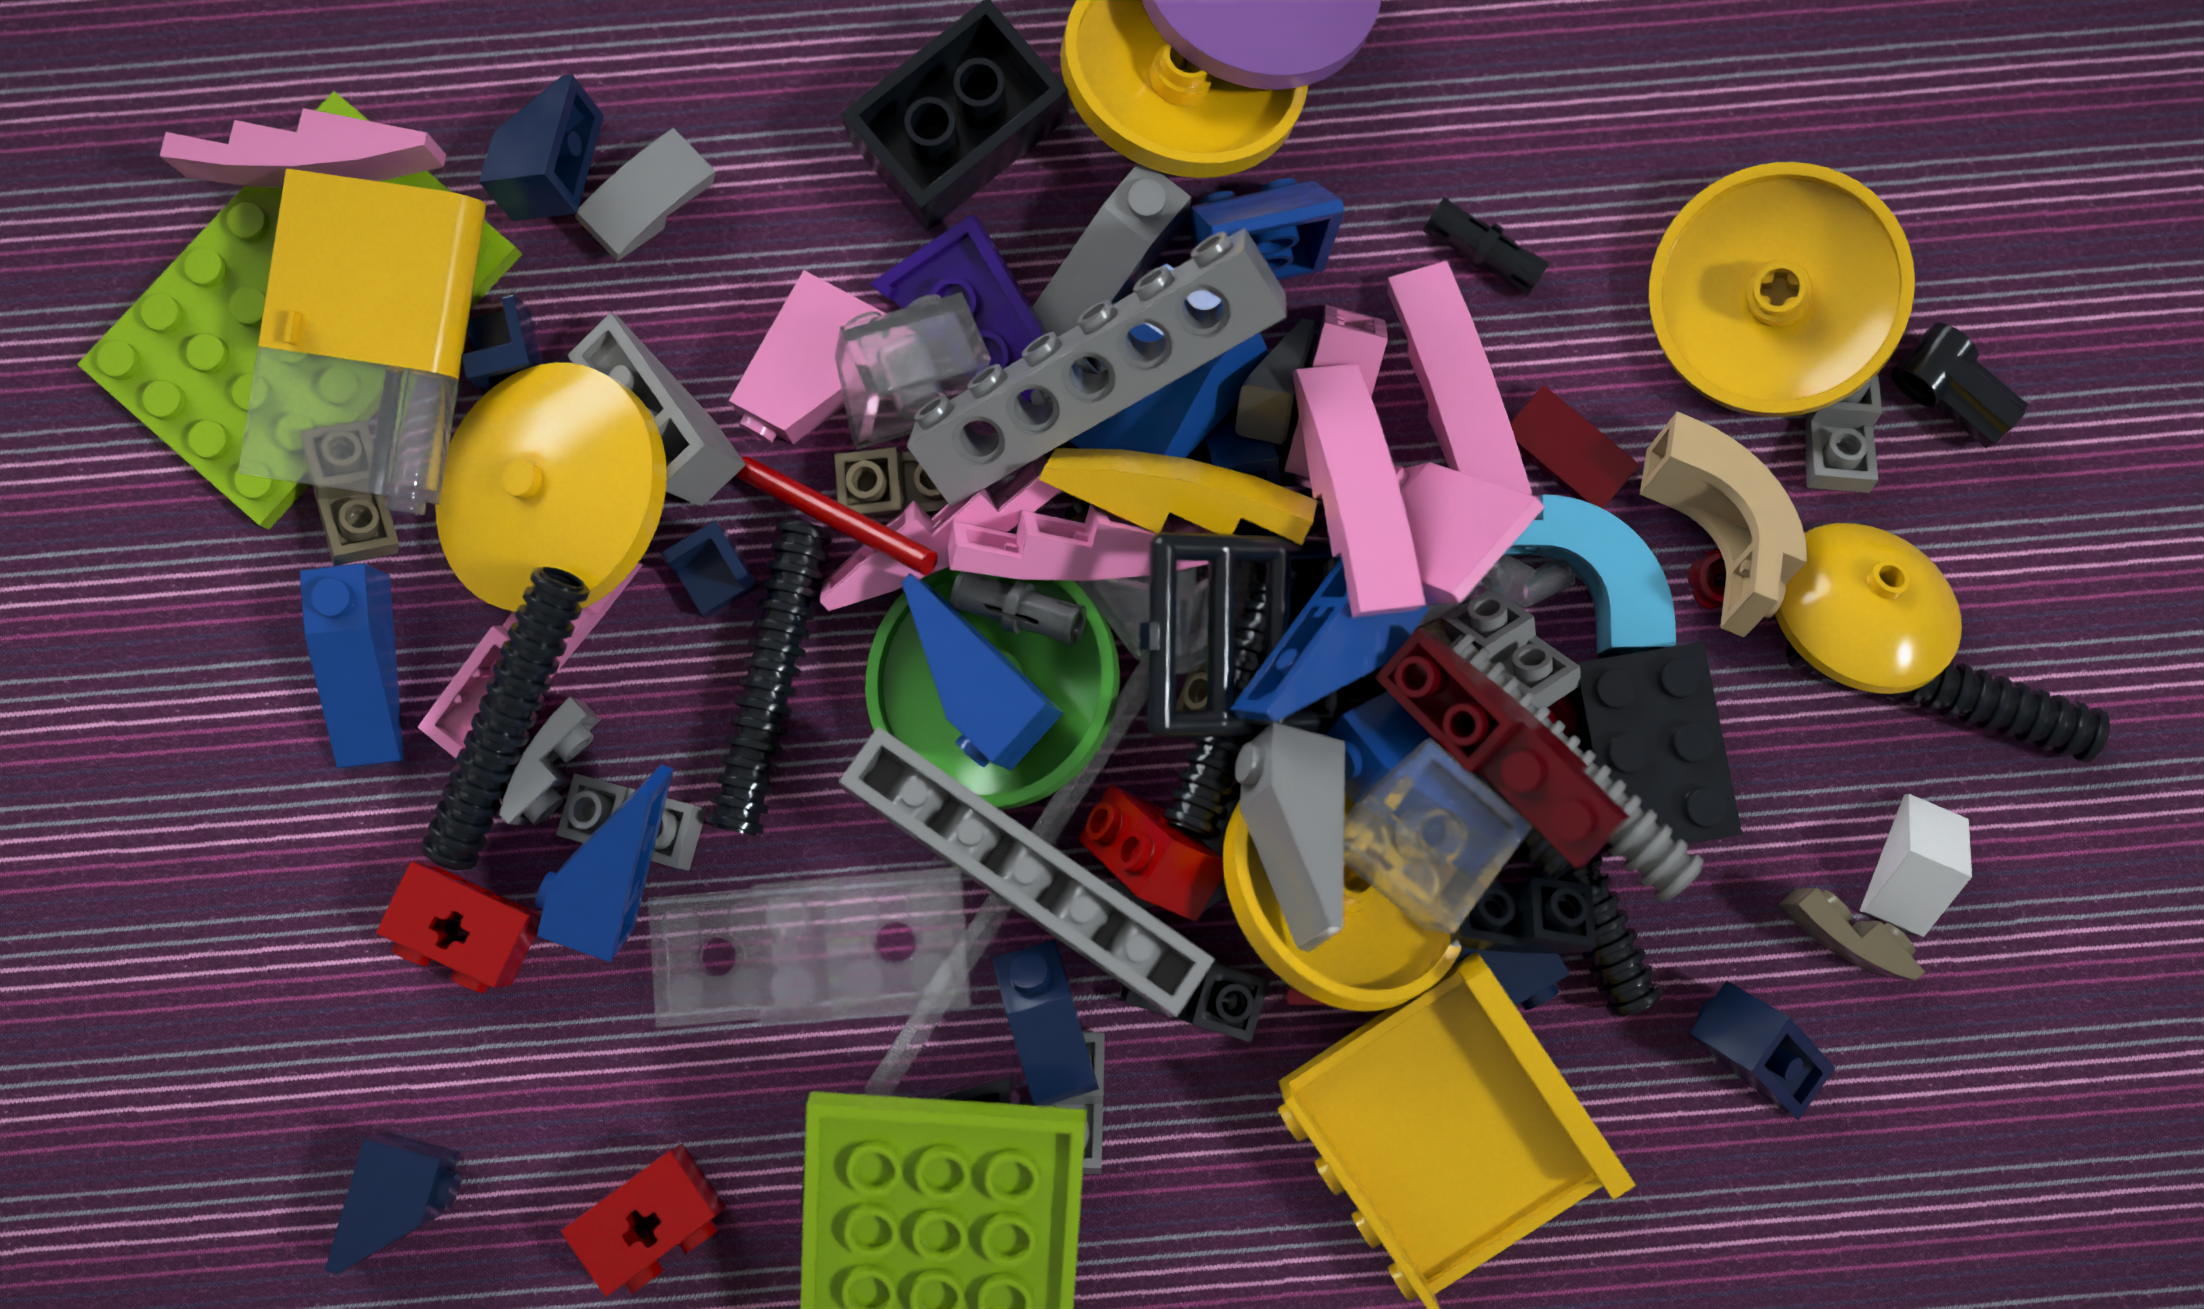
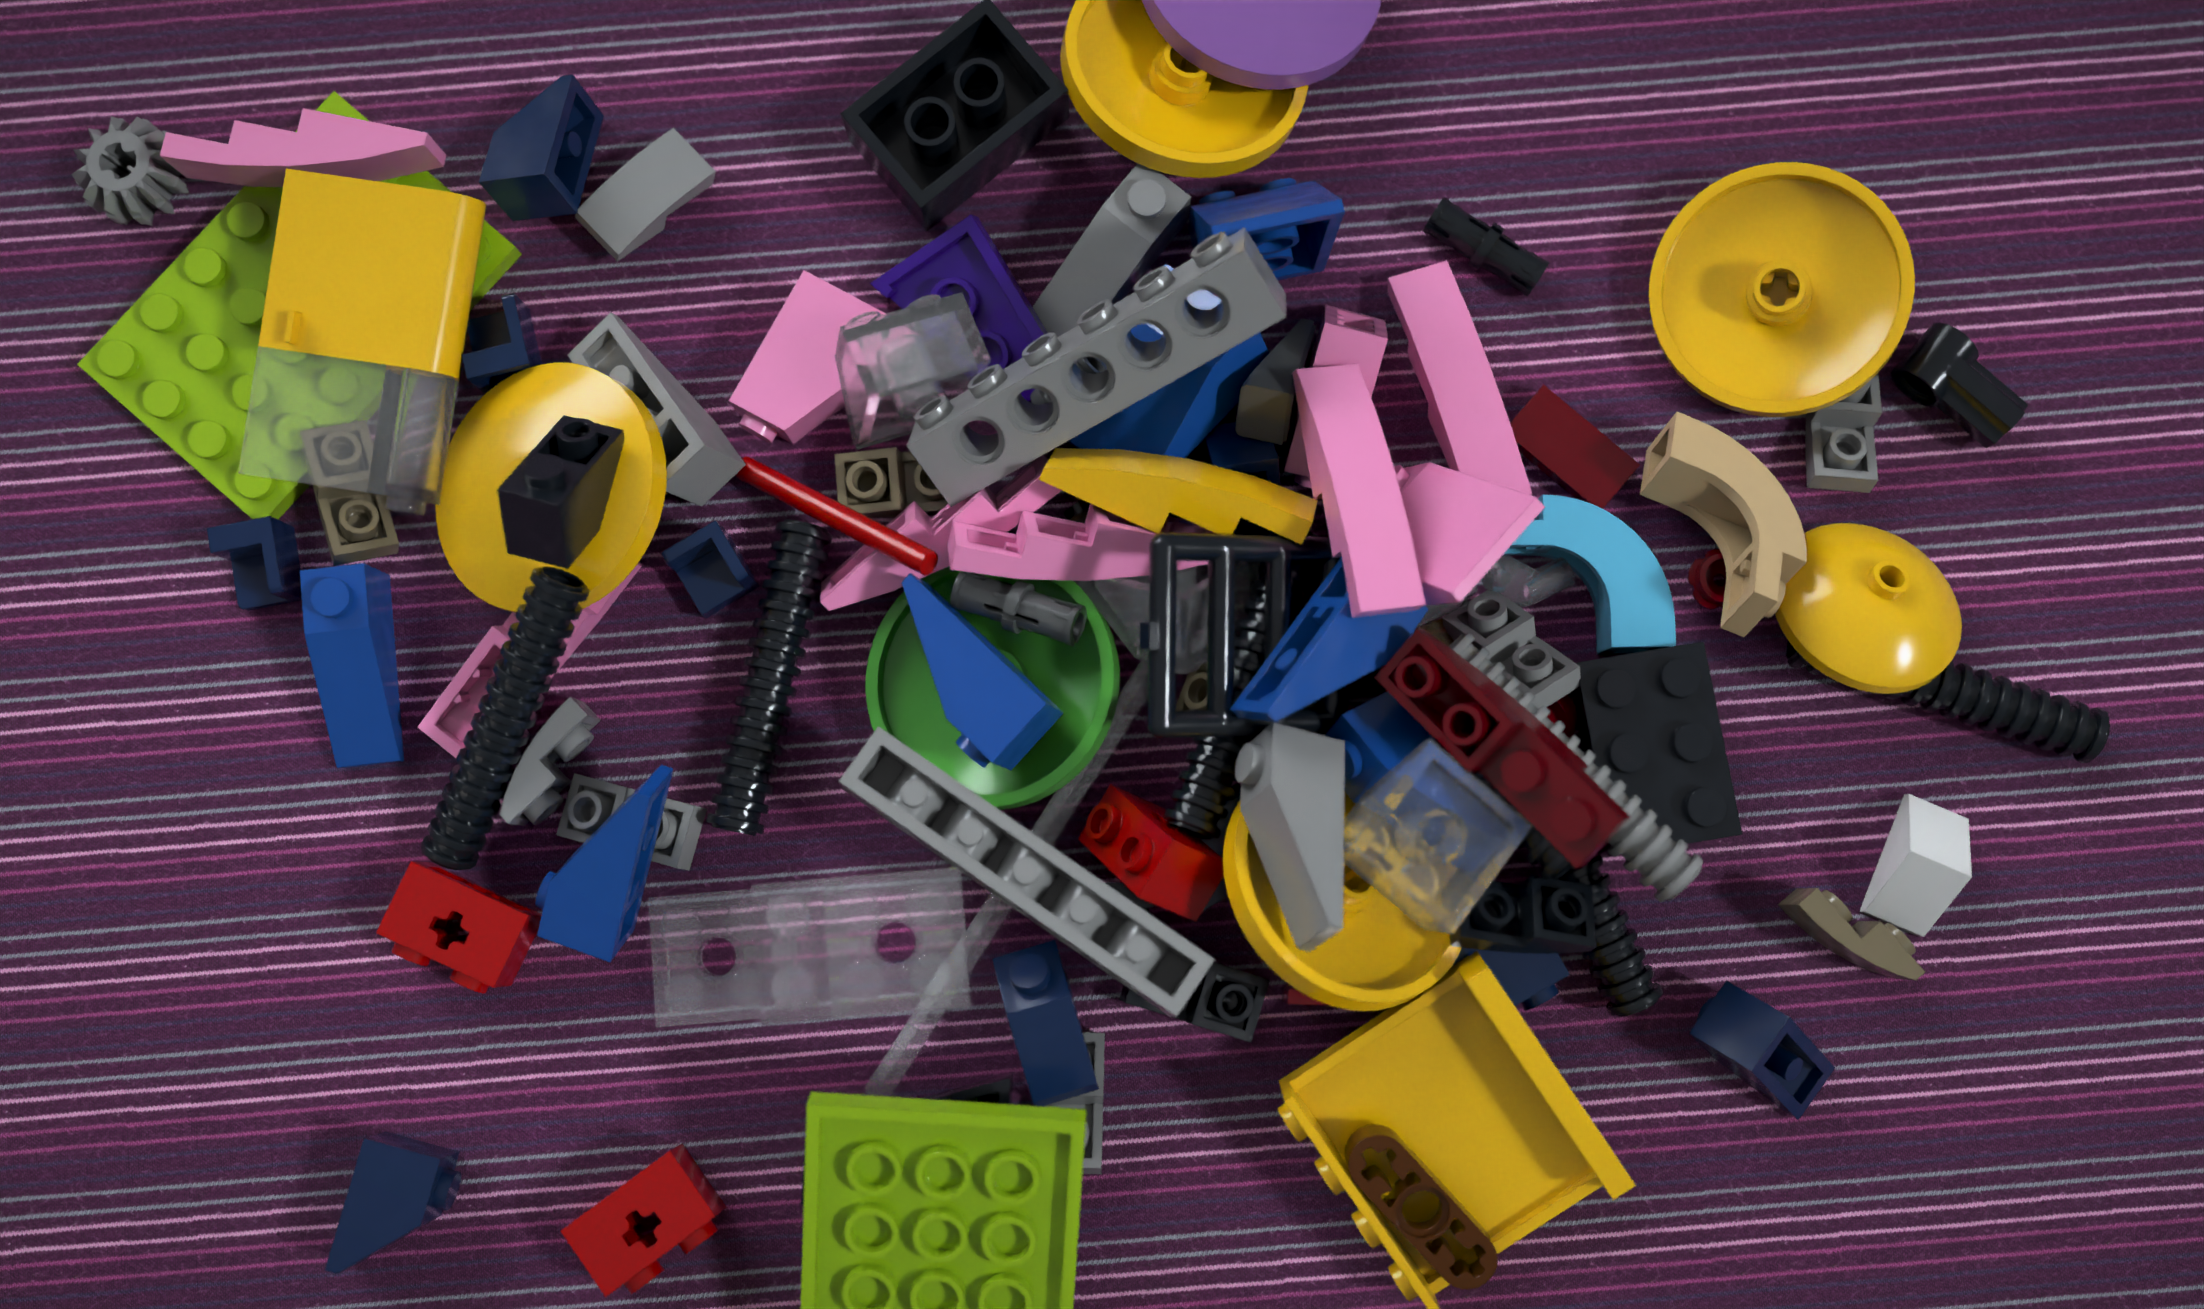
none -> light grey gear [71,116,189,226]
none -> dark blue panel [207,516,302,611]
none -> black slope [497,415,625,569]
none -> reddish brown beam [1345,1124,1498,1290]

